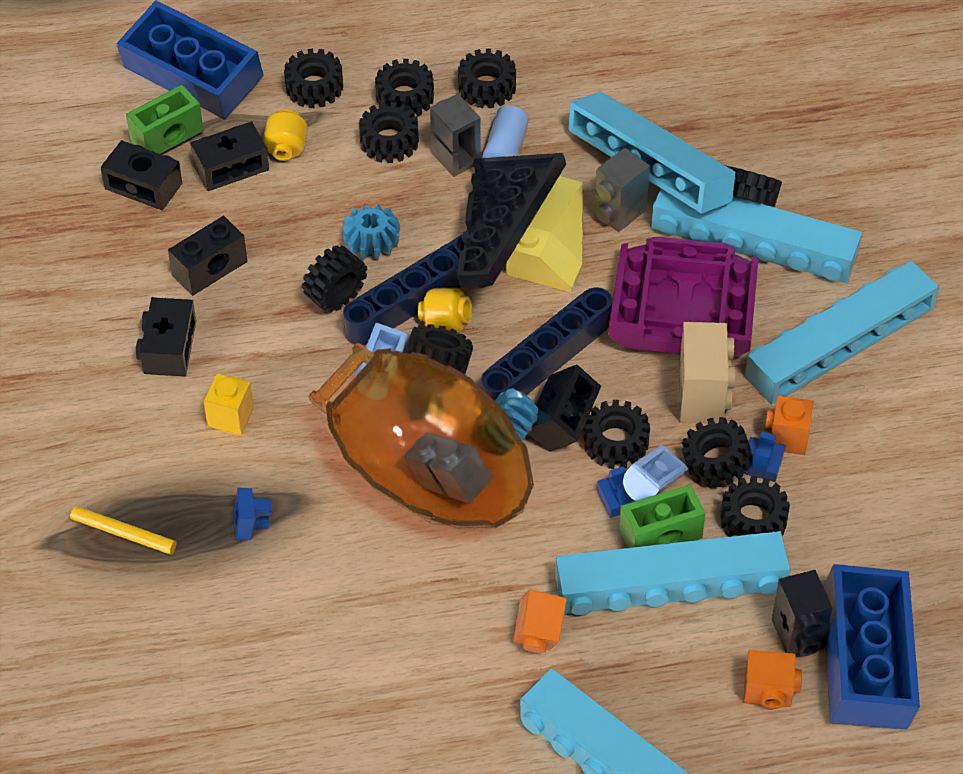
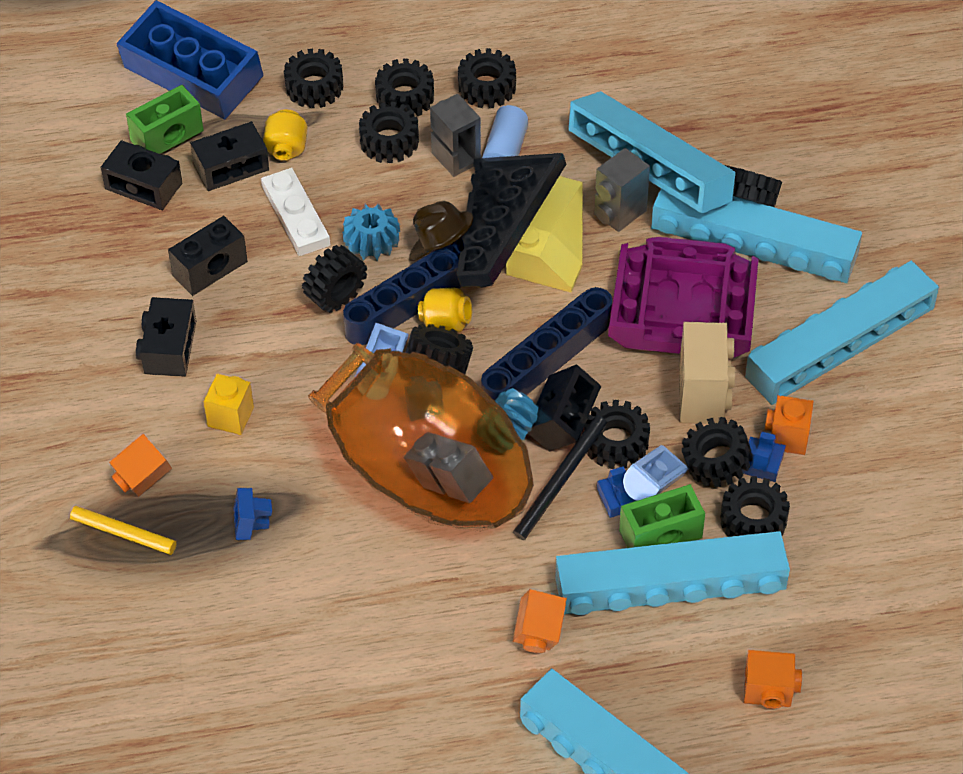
black brick [772,570,832,656] -> none
blue brick [823,564,920,730] -> none
none -> orange brick [109,434,172,497]
none -> white plate [261,168,330,256]
none -> dark brown piece [410,201,474,260]
none -> black bar [513,415,608,540]

